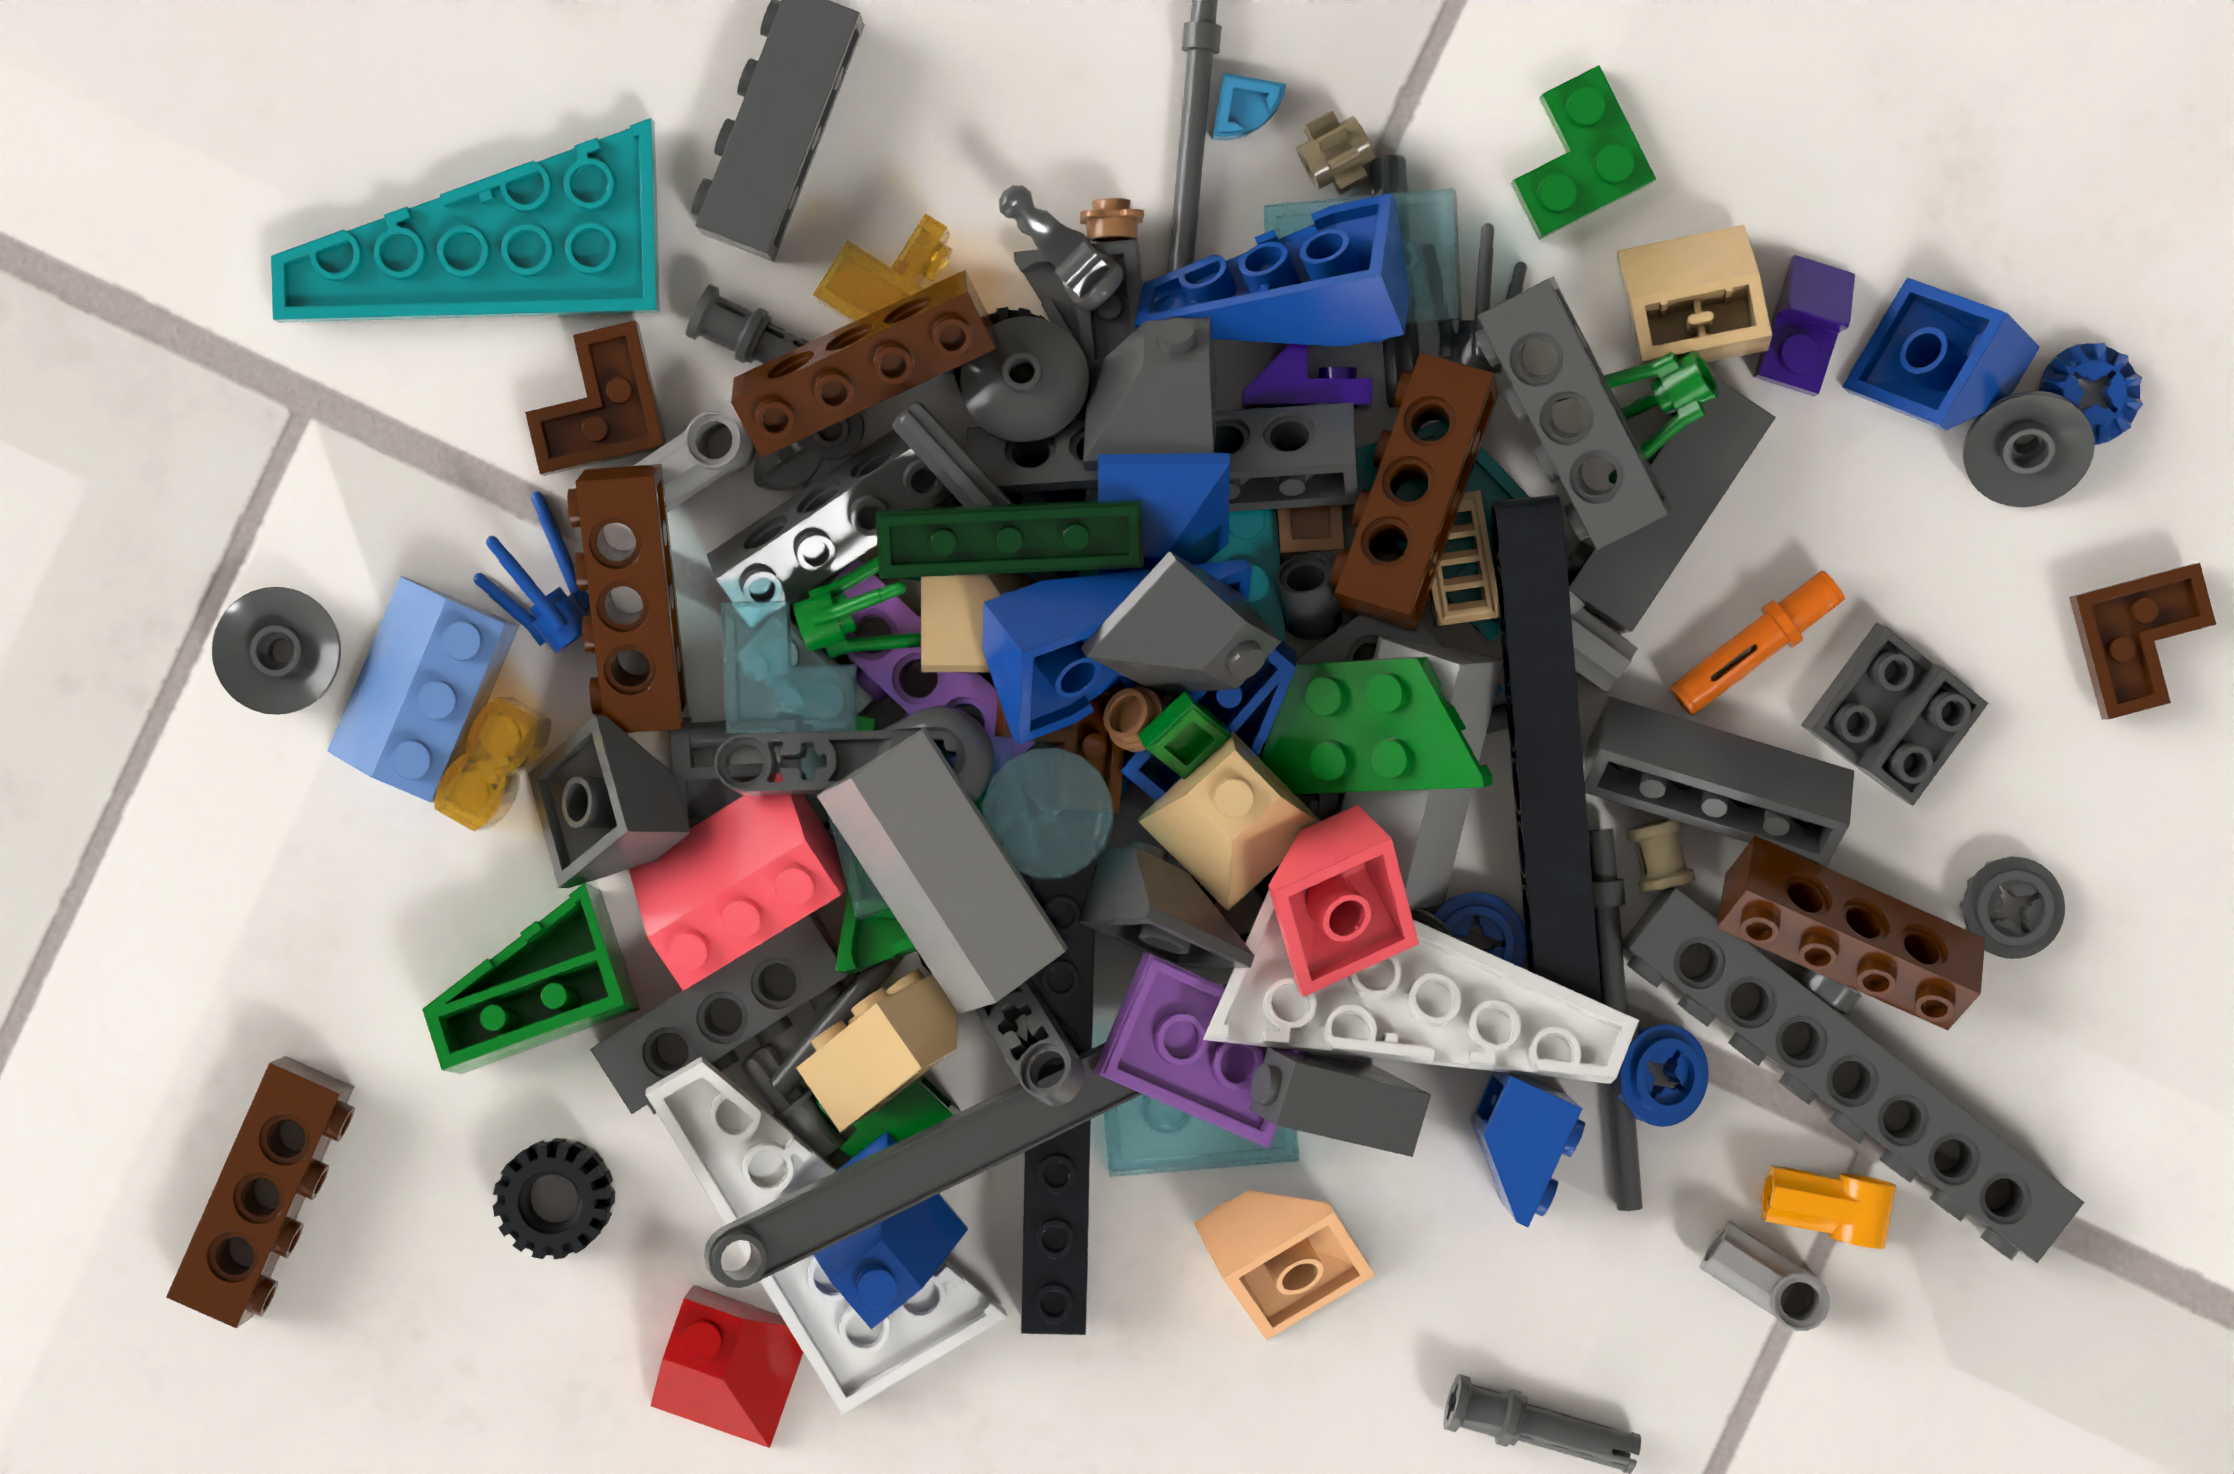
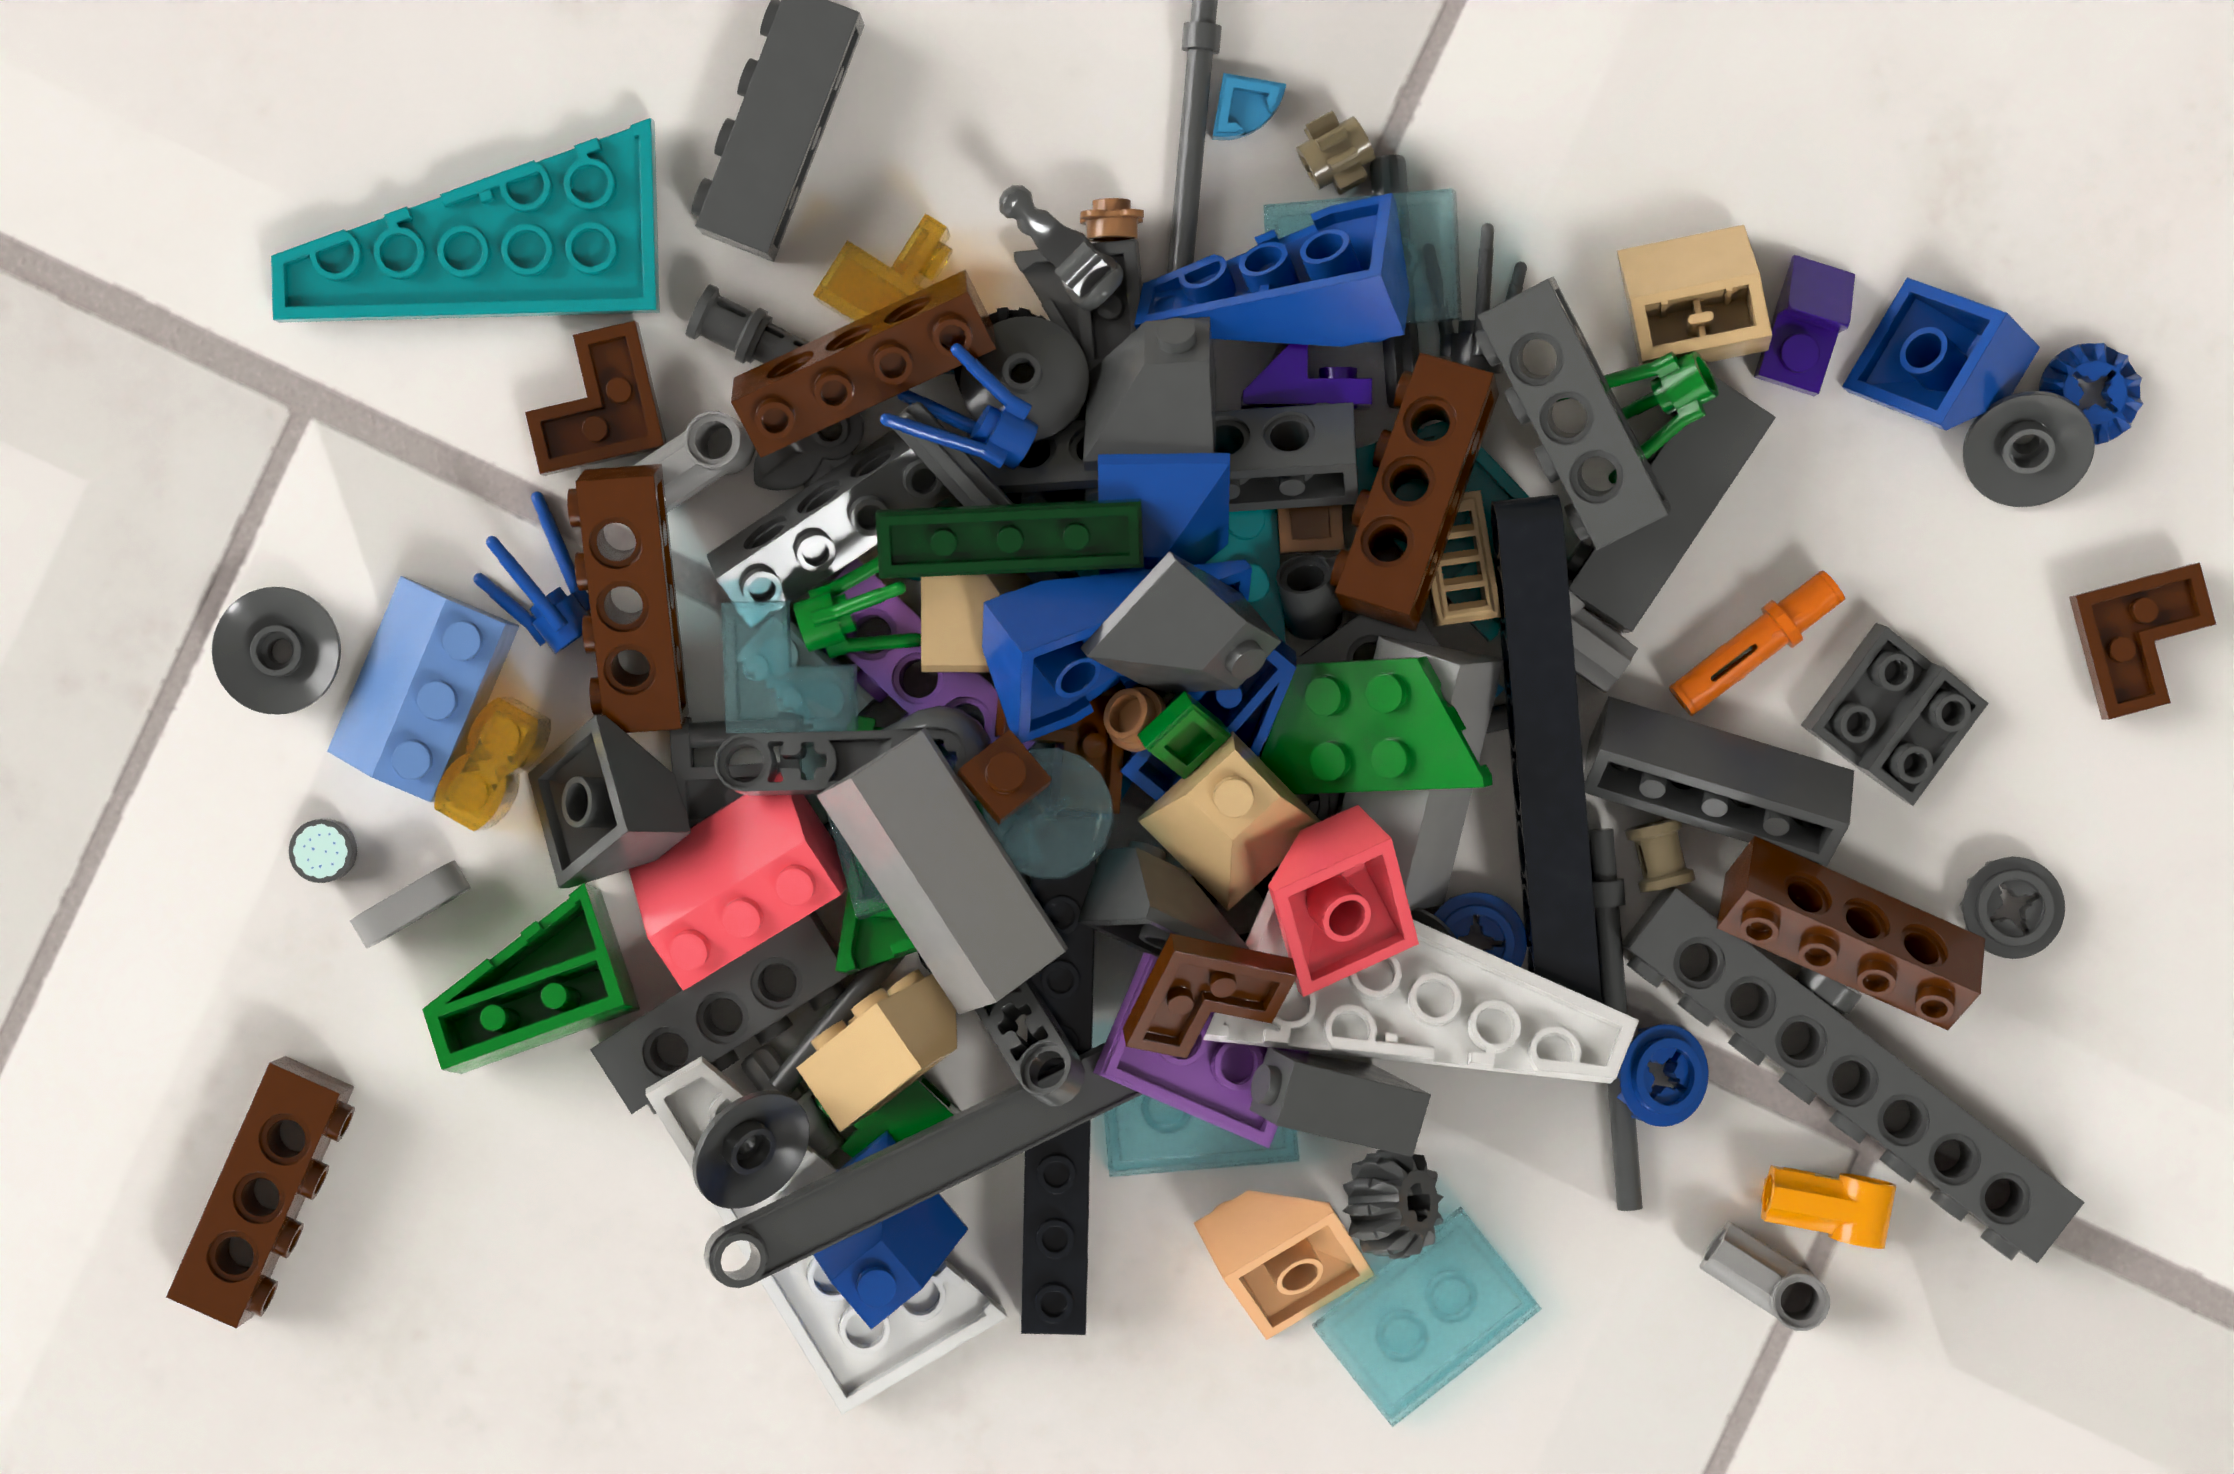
black tyre [493,1138,615,1260] -> none
red slope [650,1285,804,1448] -> none
dark grey pin [1443,1374,1641,1474] -> none
blue slope [1471,1071,1585,1227] -> none
green plate [1511,65,1656,240] -> none
none -> light aqua tile [289,819,357,883]
none -> light grey beam [350,860,471,949]
none -> dark grey dish [692,1090,810,1209]
none -> blue plant [880,343,1038,470]
none -> reddish brown plate [957,729,1052,825]
none -> reddish brown plate [1123,933,1297,1058]
none -> clear light blue tile [1312,1207,1542,1427]
none -> dark grey gear [1342,1150,1444,1259]

